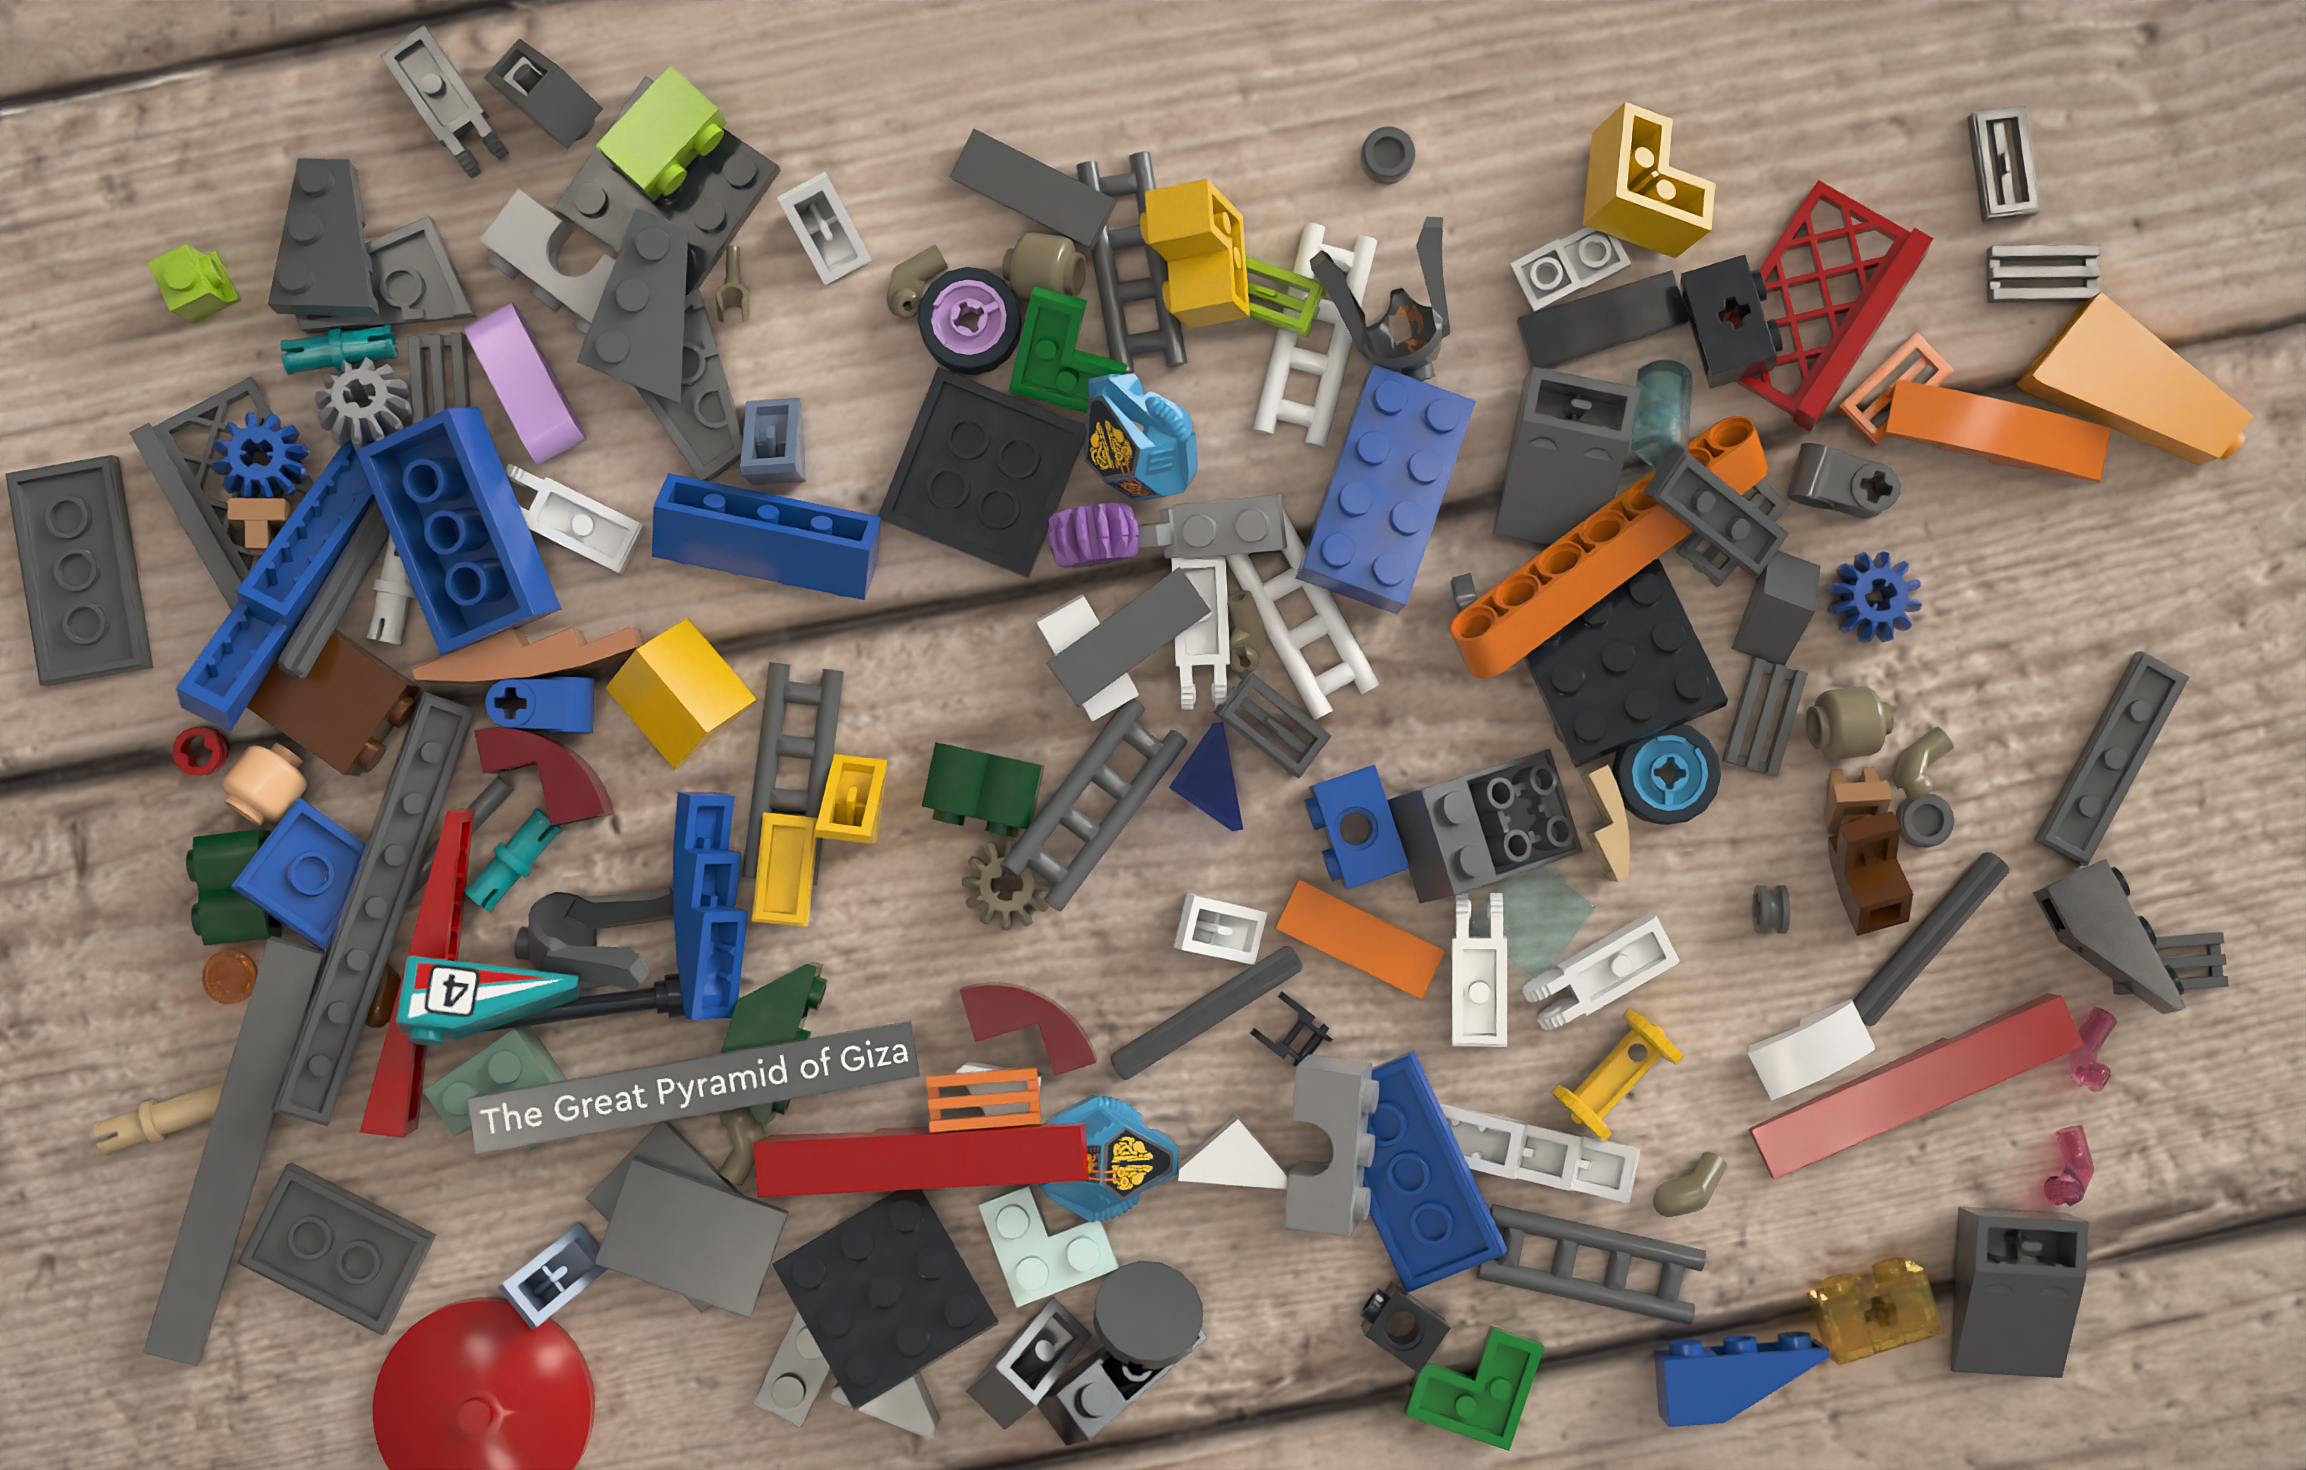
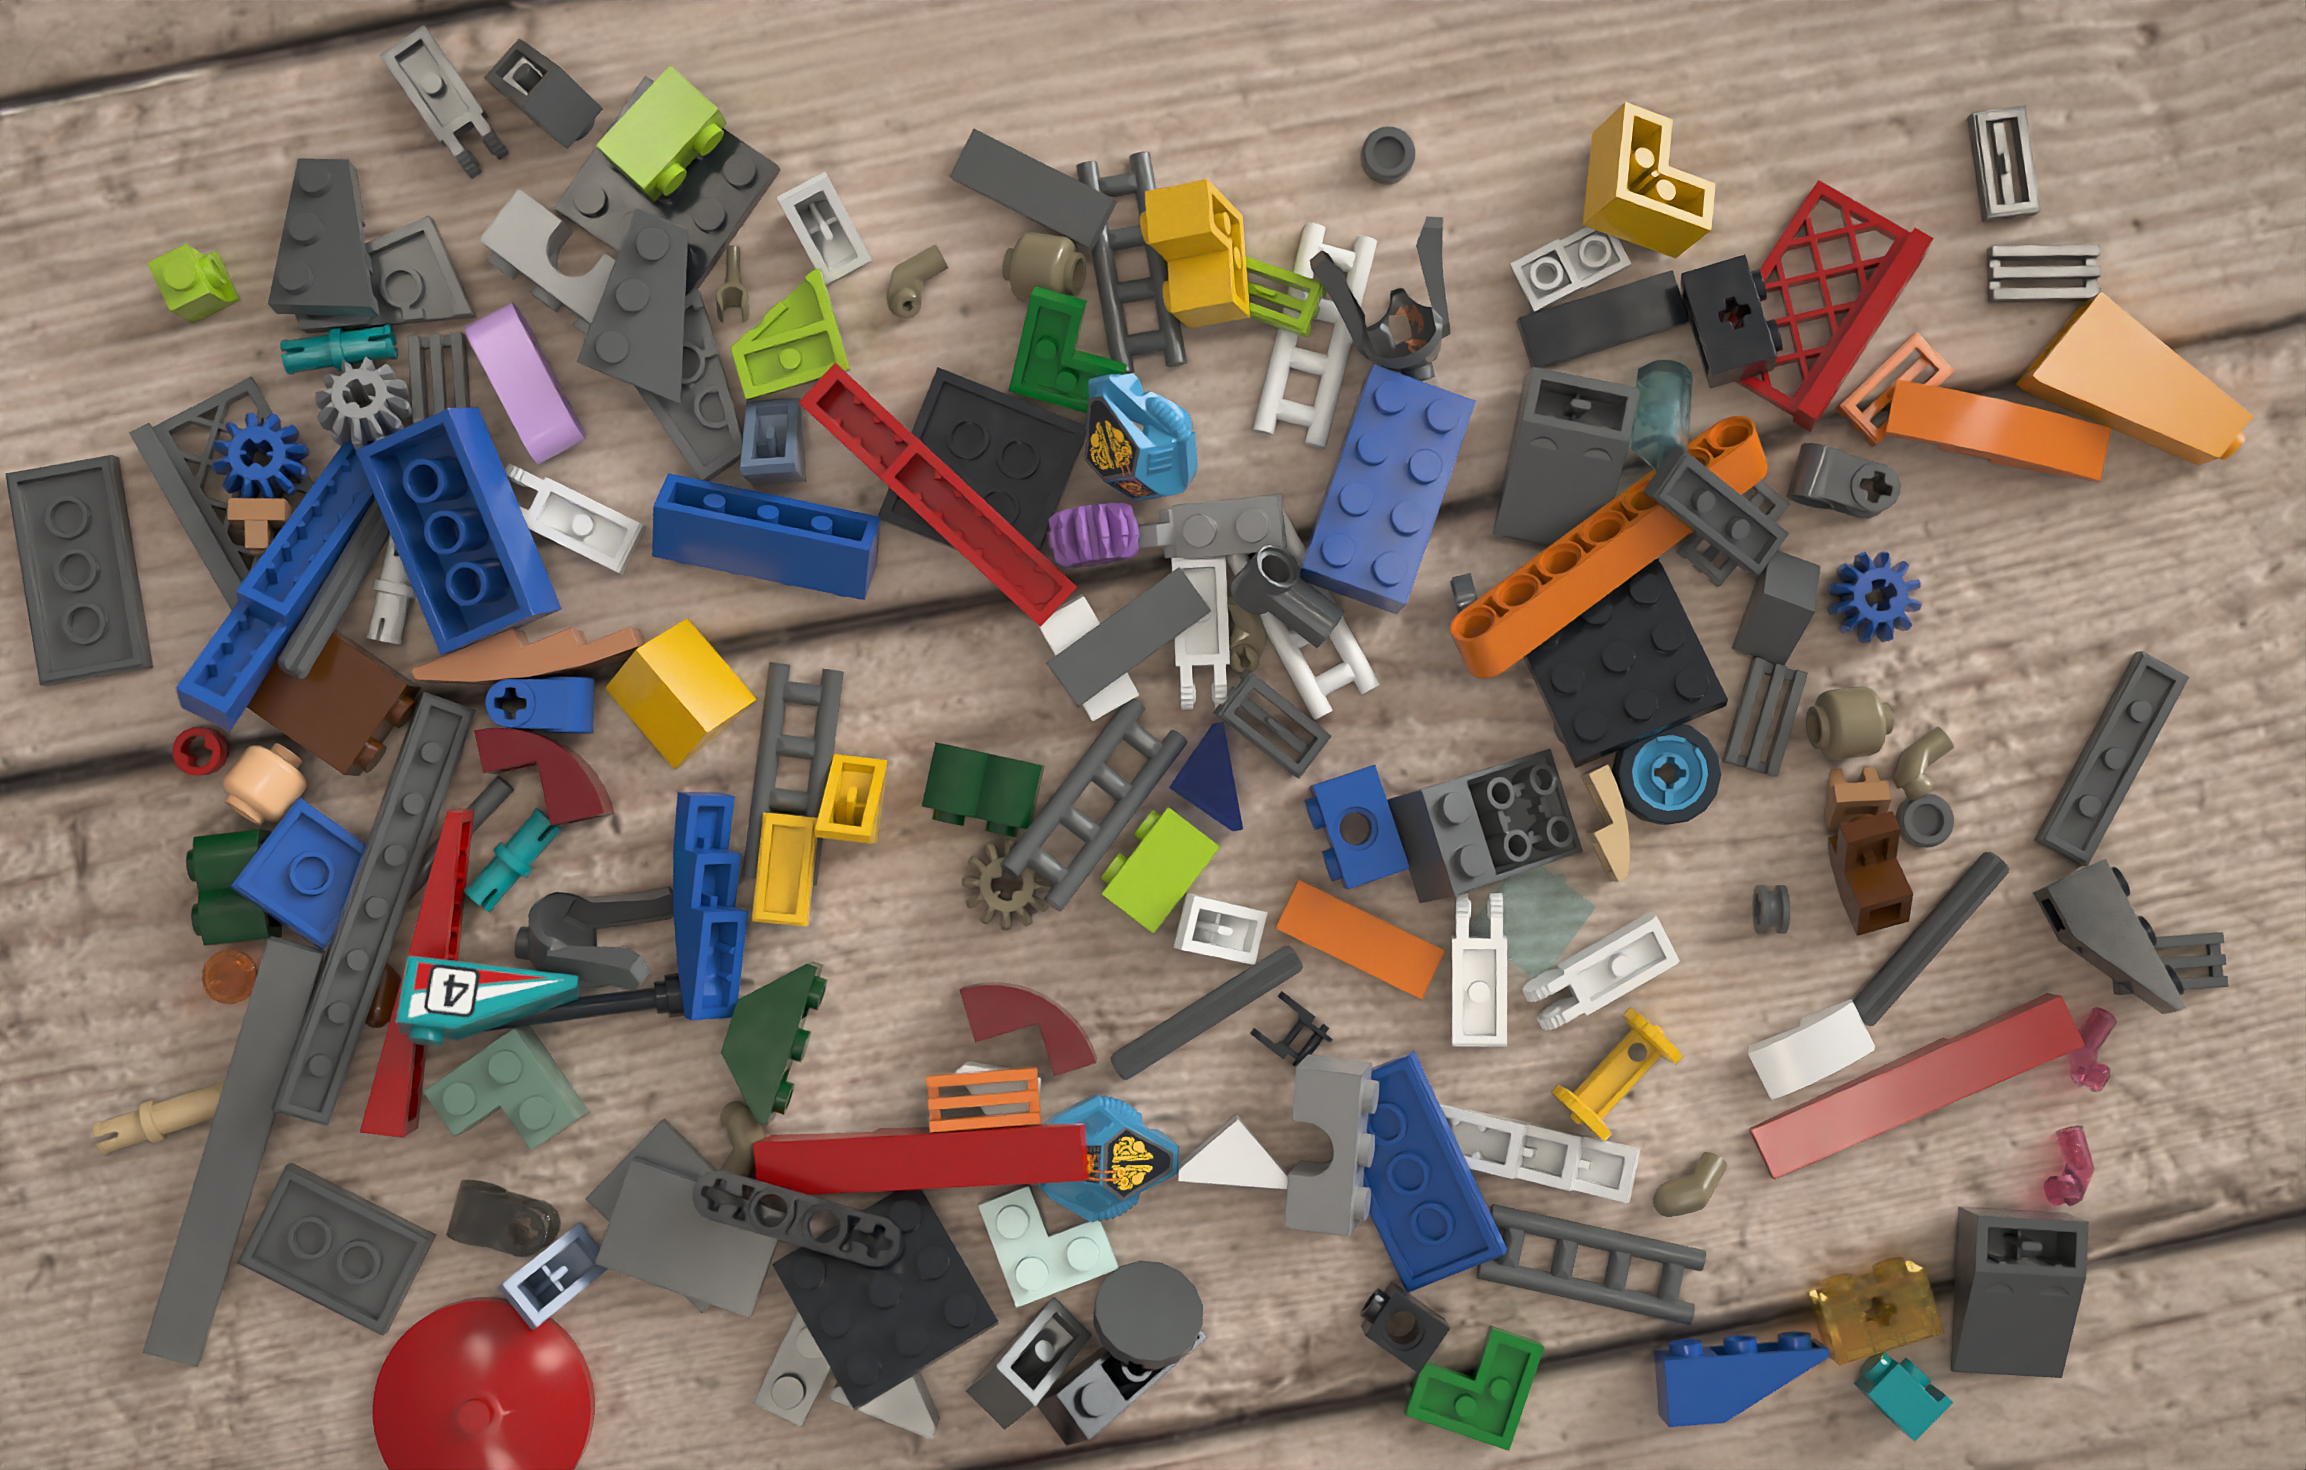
dark grey tile [467,1020,920,1154] -> none
wheel [918,267,1022,375] -> none
none -> clear smoke piece [446,1179,561,1257]
none -> black beam [693,1170,904,1267]
none -> lime wing [730,268,851,401]
none -> red slope [798,362,1077,627]
none -> lime brick [1100,807,1220,934]
none -> dark grey piece [1230,545,1345,648]
none -> teal brick [1854,1350,1954,1441]

